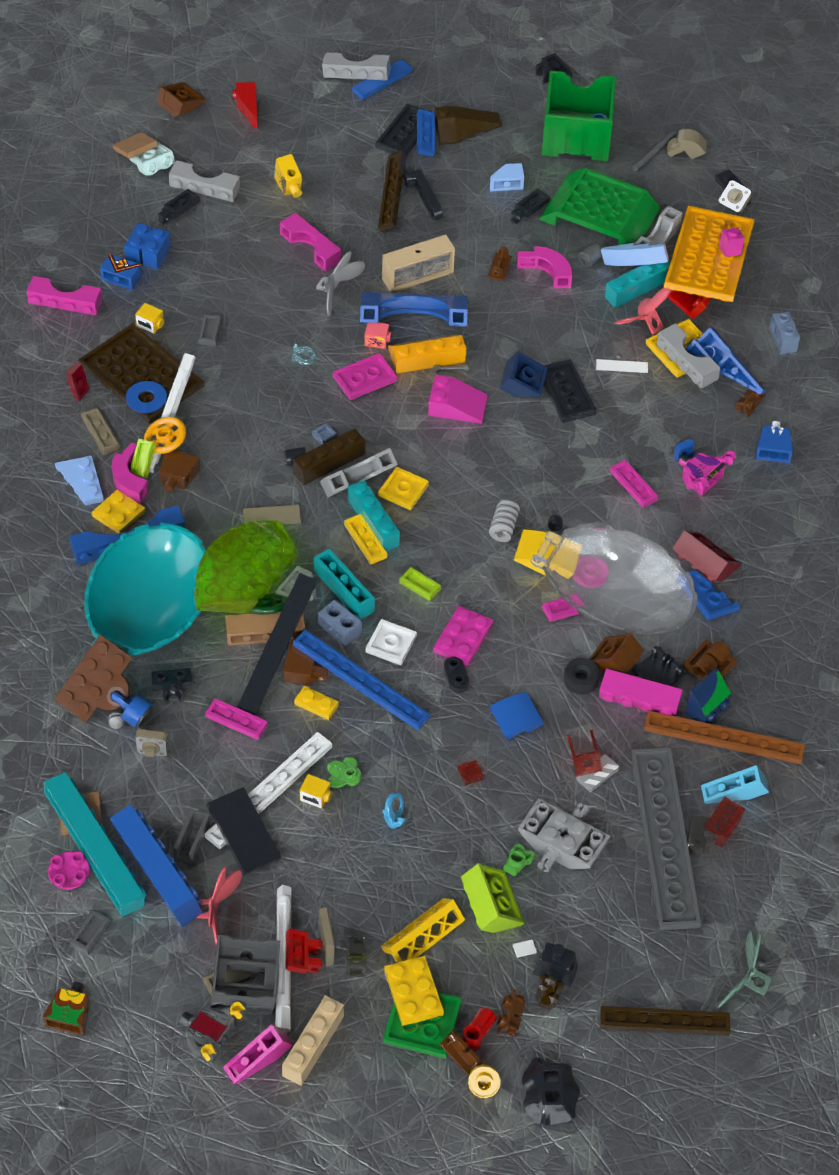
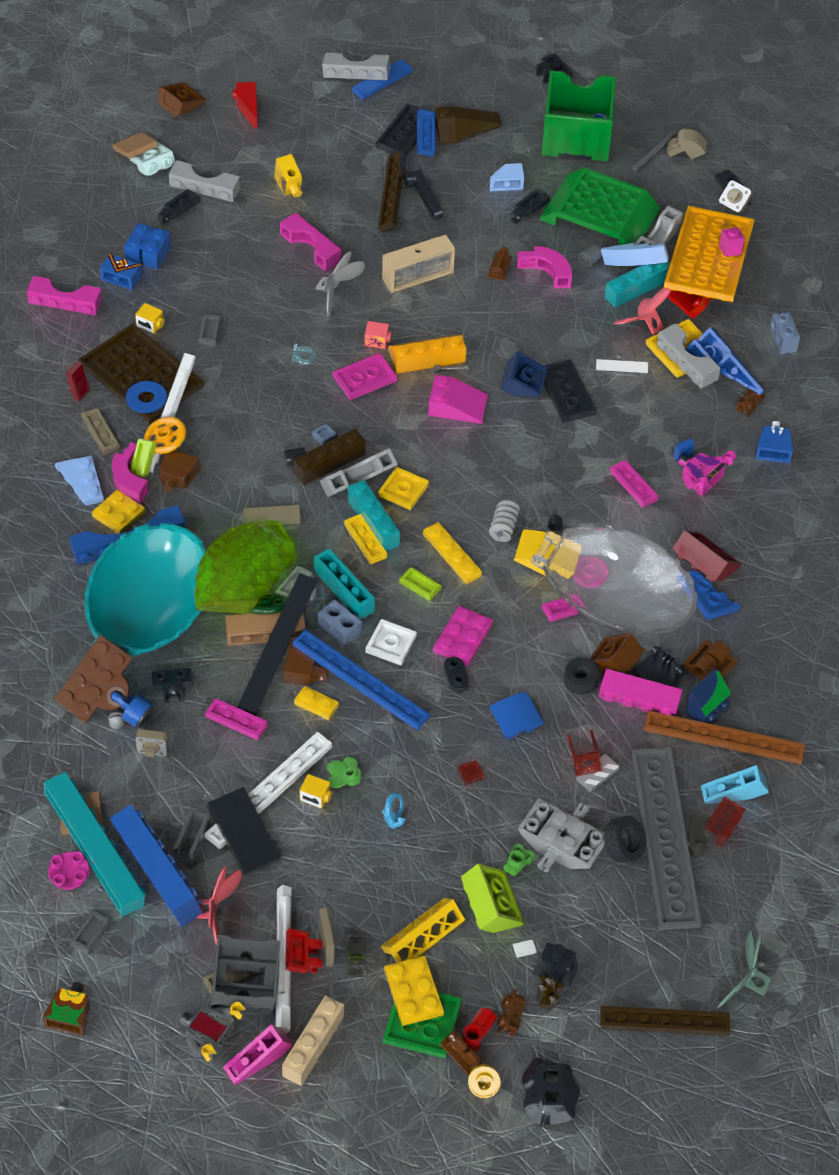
blue arch [360,292,468,326] -> none
none -> yellow plate [423,522,482,584]
none -> black tyre [604,816,646,863]

